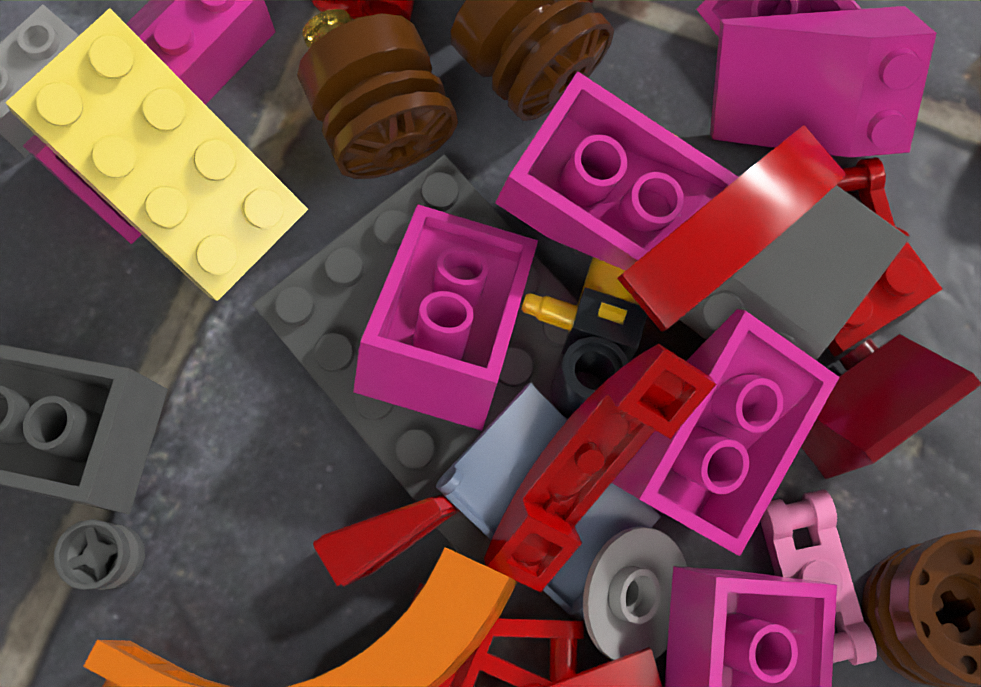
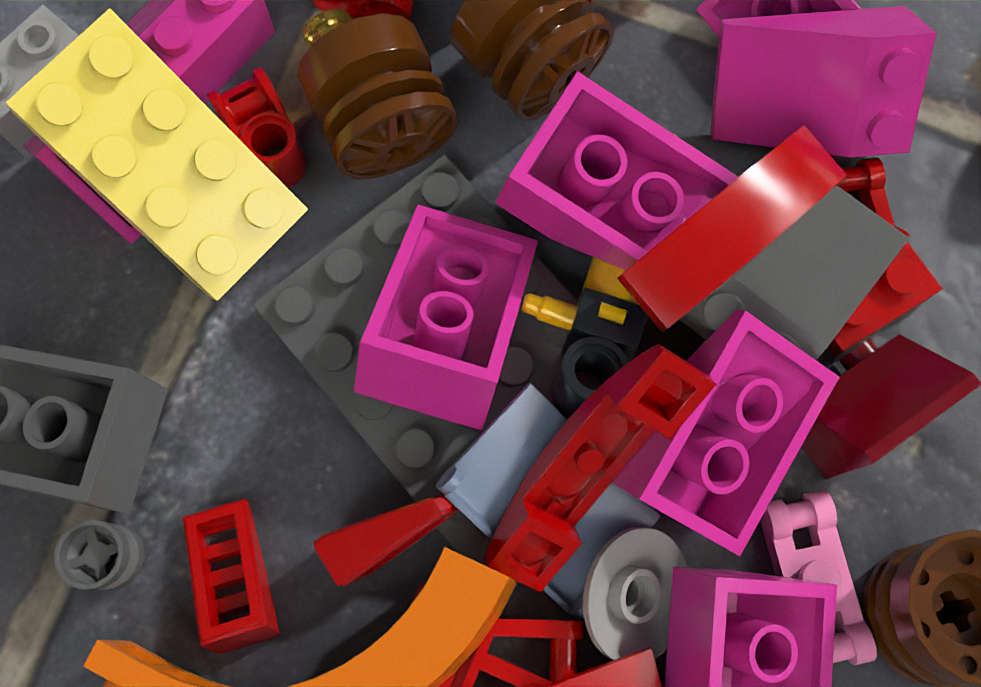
none -> red slope [182,498,280,654]
none -> red piece [207,67,307,188]

